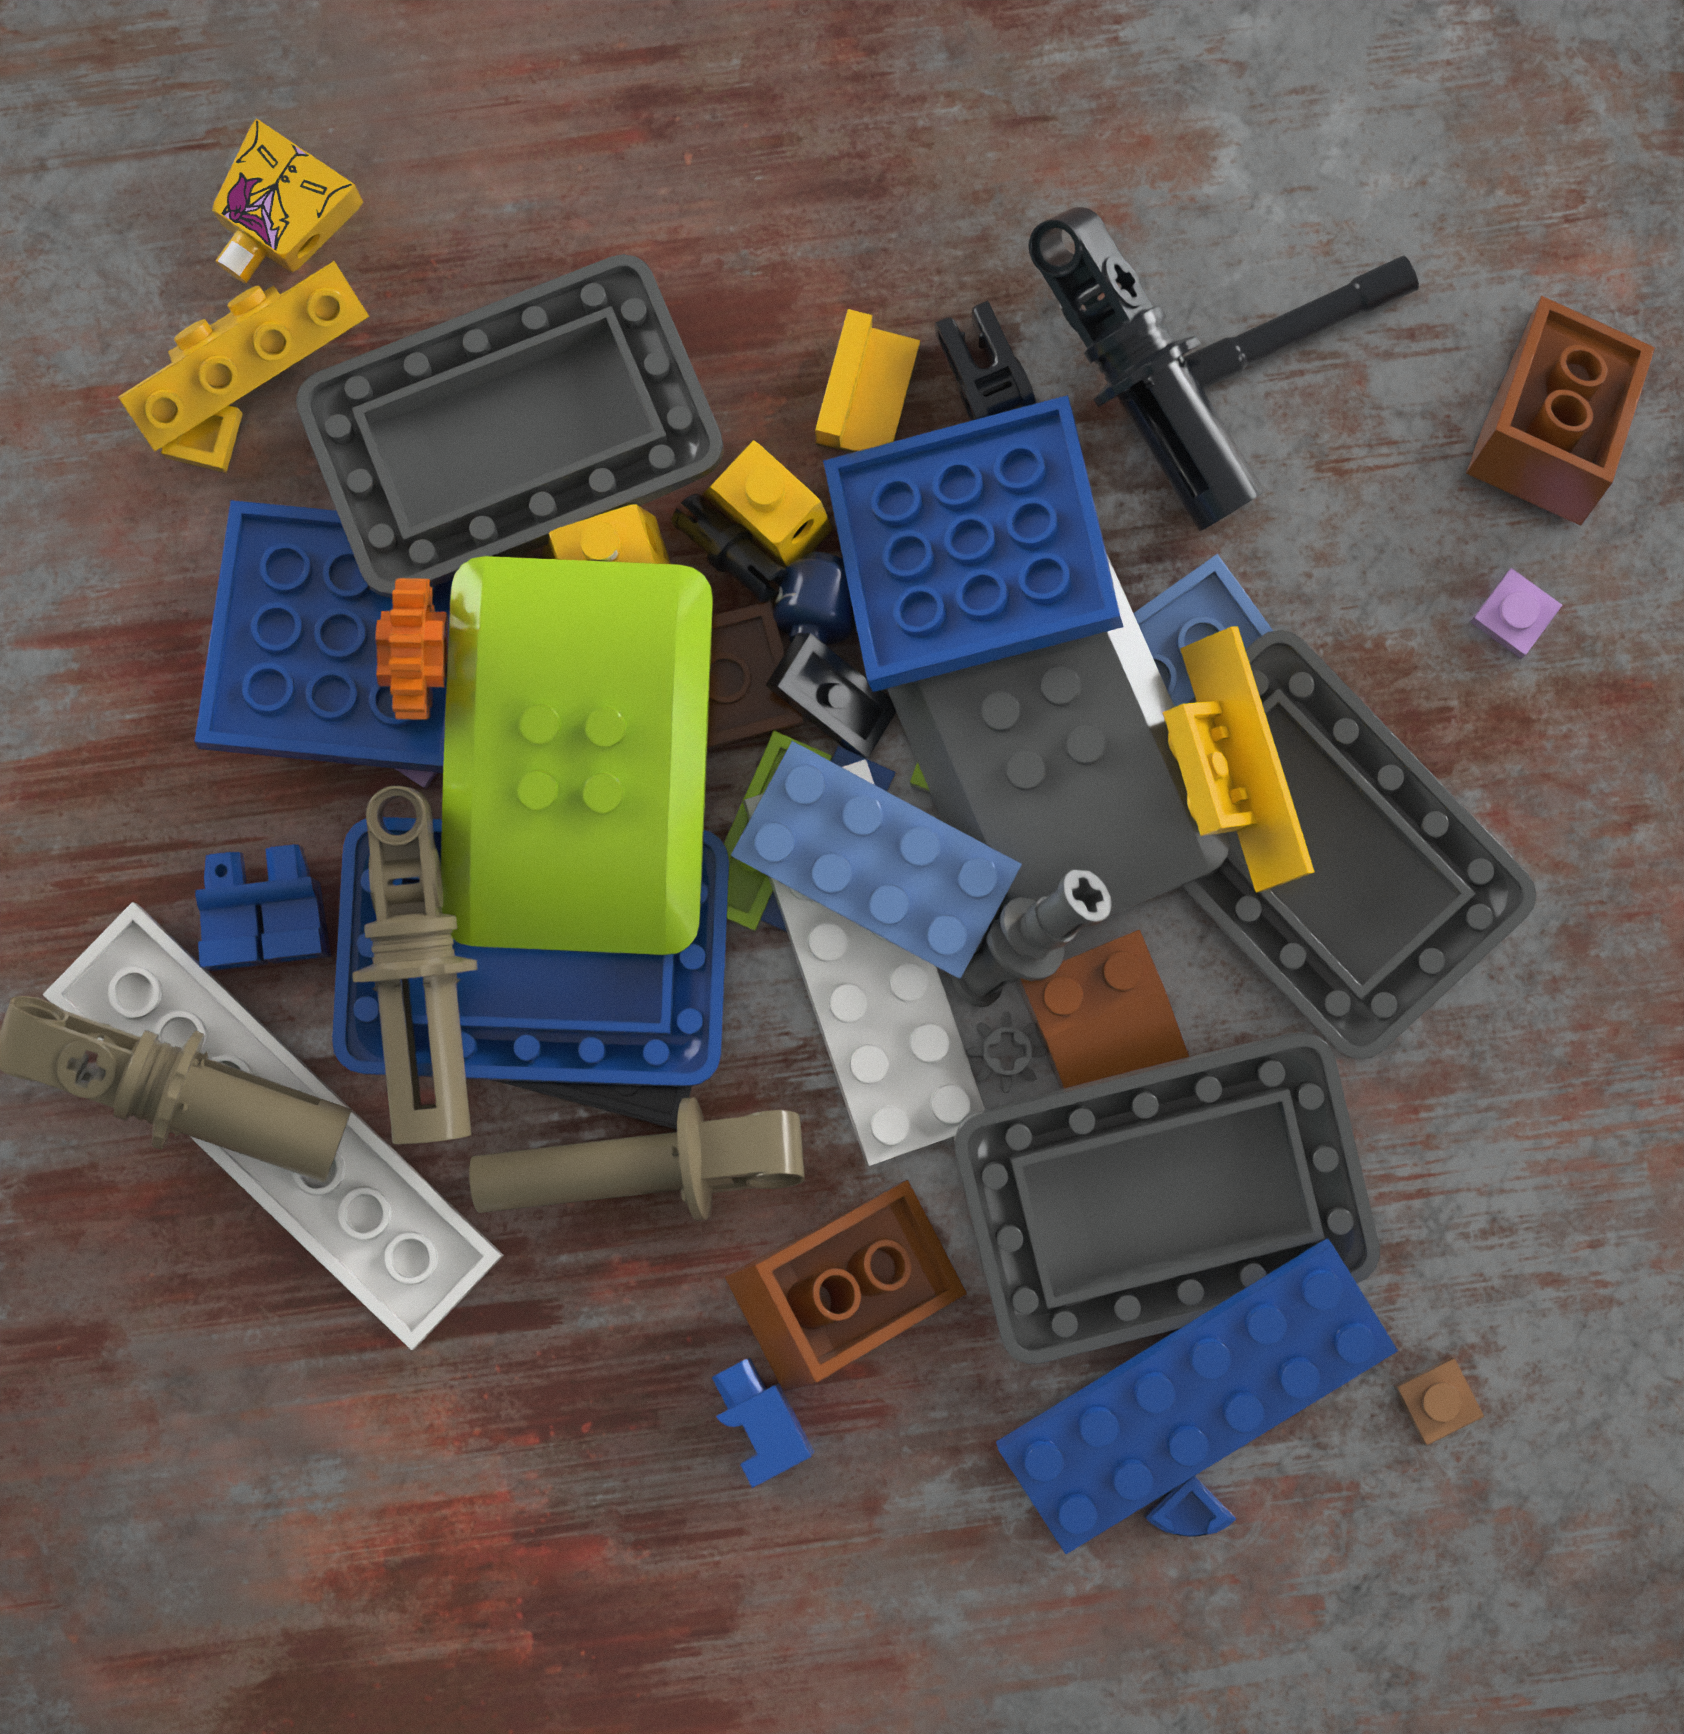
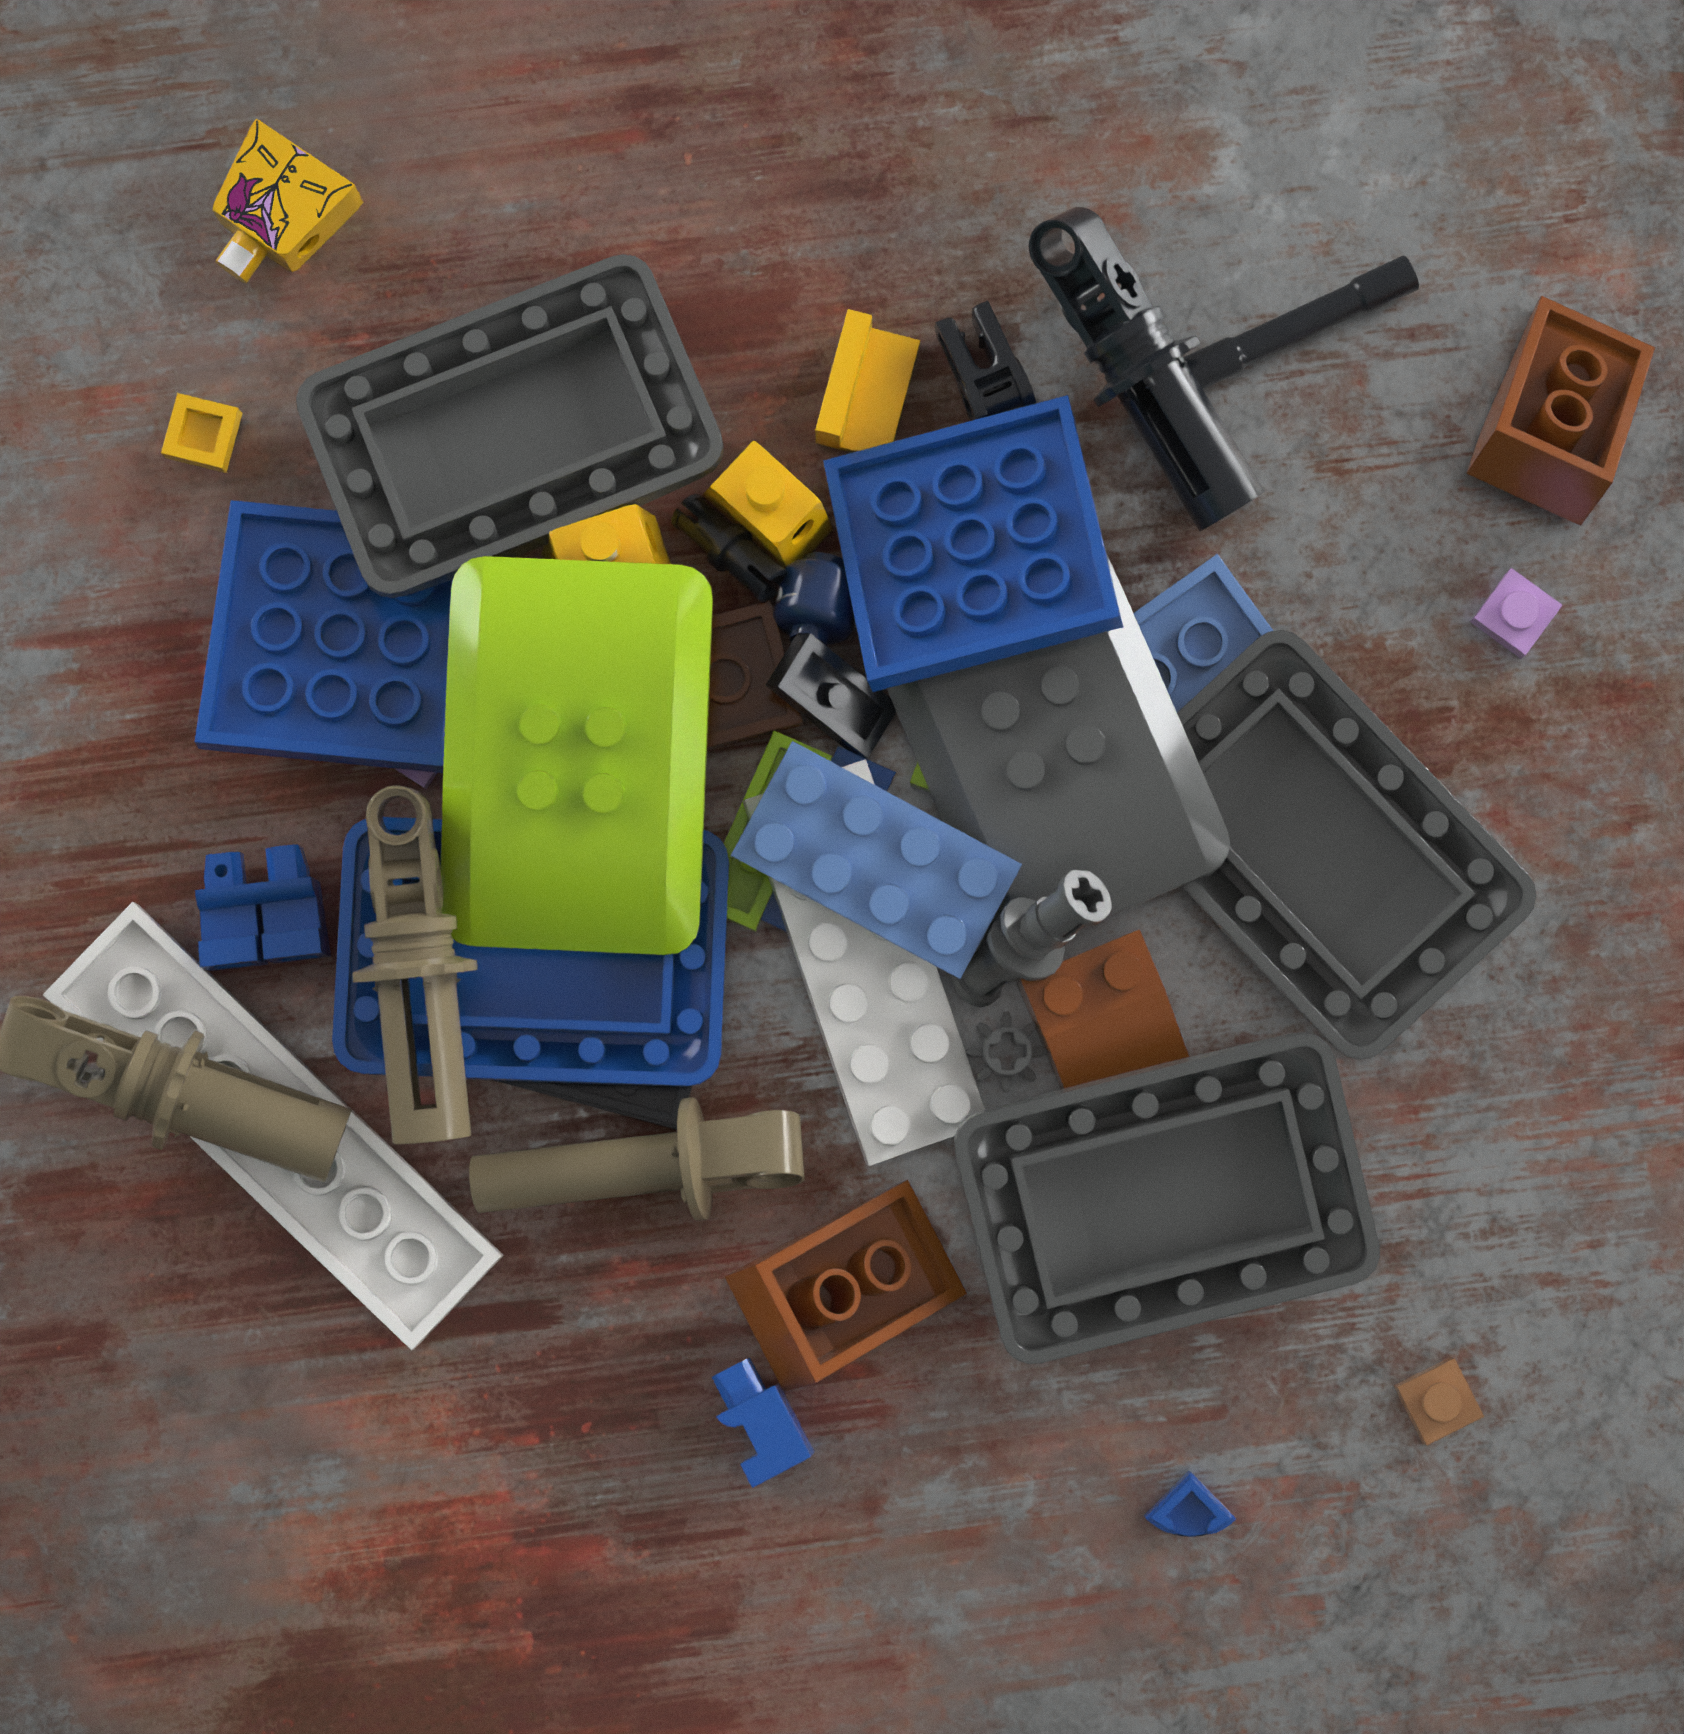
yellow bracket [118,261,370,452] -> none
orange gear [375,578,448,720] -> none
blue plate [996,1238,1398,1554] -> none
yellow bracket [1163,626,1315,893] -> none

